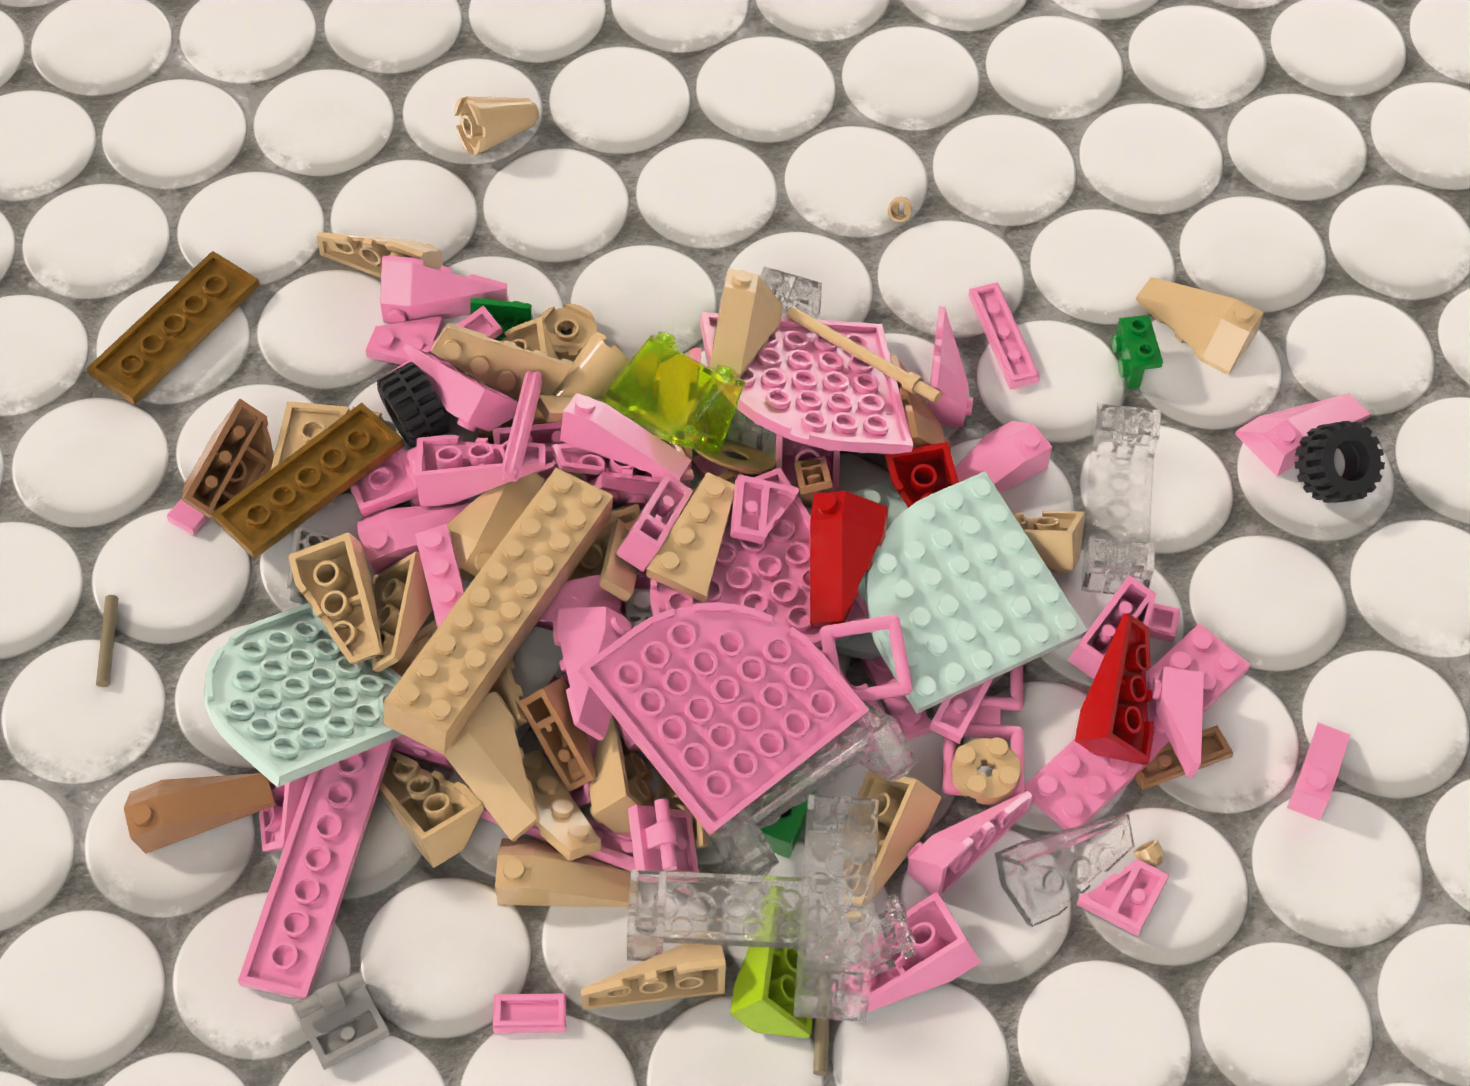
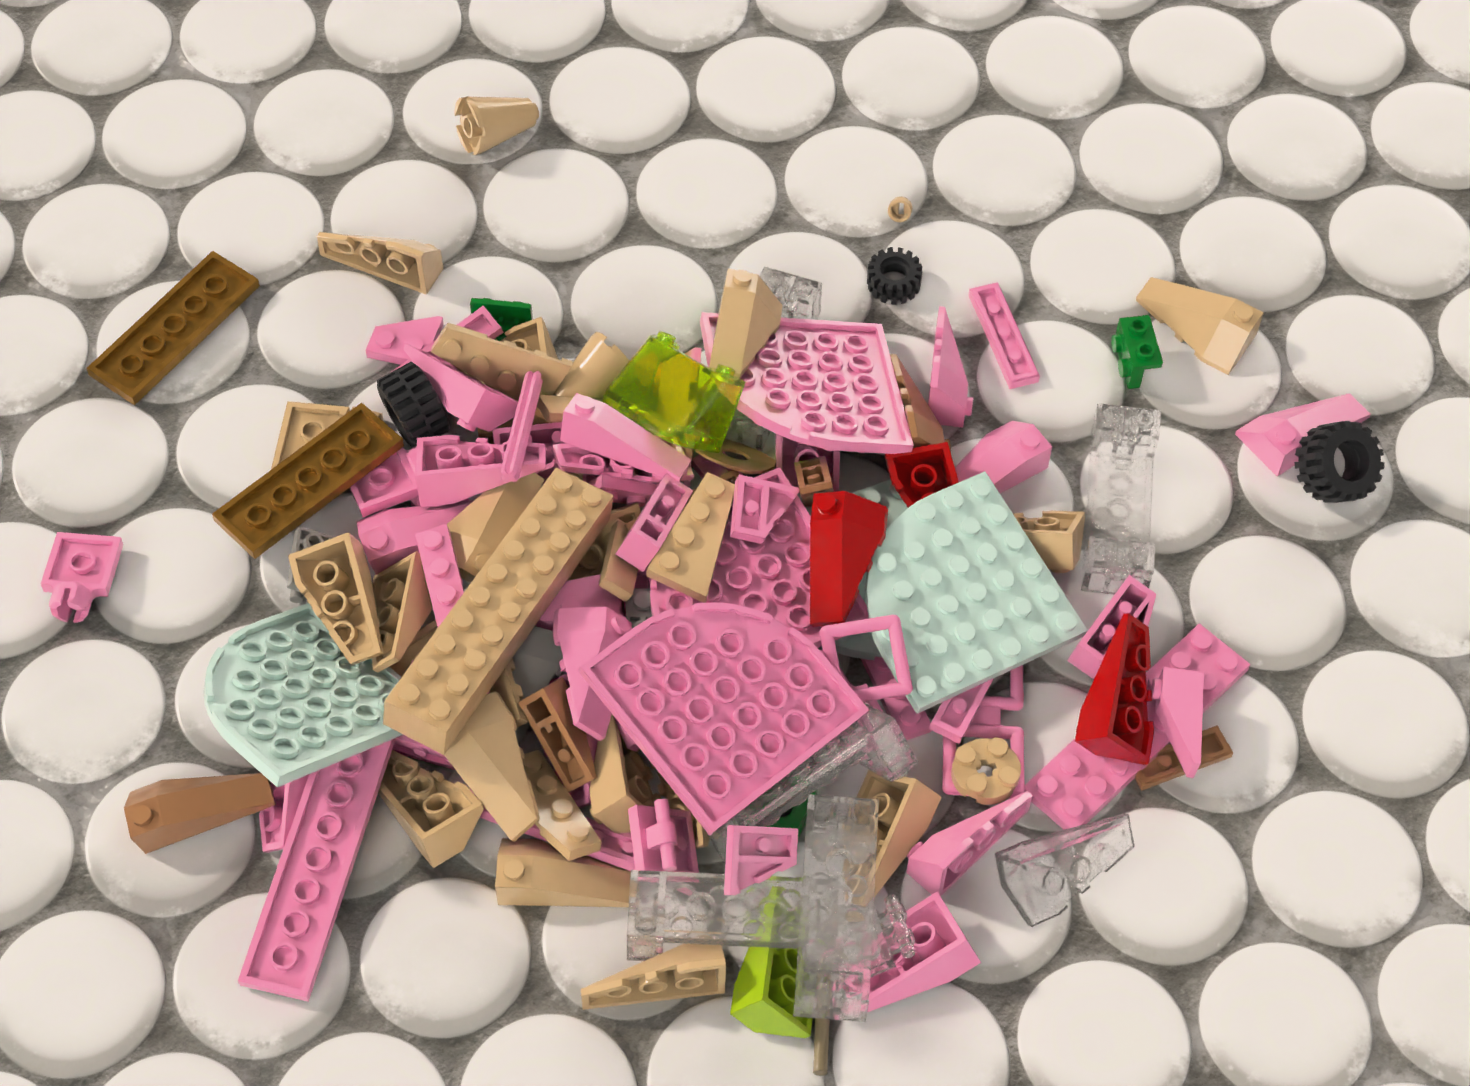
dark tan bar [96,595,119,687] -> none
bright pink tile [167,499,209,536] -> none
medium nougat wedge [182,399,274,518] -> none
light grey plate [291,971,390,1070] -> none
bright pink wedge [380,256,509,324] -> none
bright pink tile [493,993,567,1033] -> none
tan plate [540,304,597,361] -> none
tan bar [787,306,942,403] -> none
bright pink wing [1077,859,1169,937] -> none
tan hinge [1133,839,1164,868] -> none
bright pink tile [1148,603,1181,642] -> none
bright pink slope [1287,722,1350,821] -> none
none -> bright pink plate [41,532,123,623]
none -> bright pink wing [724,825,798,896]
none -> black tyre [867,247,922,305]

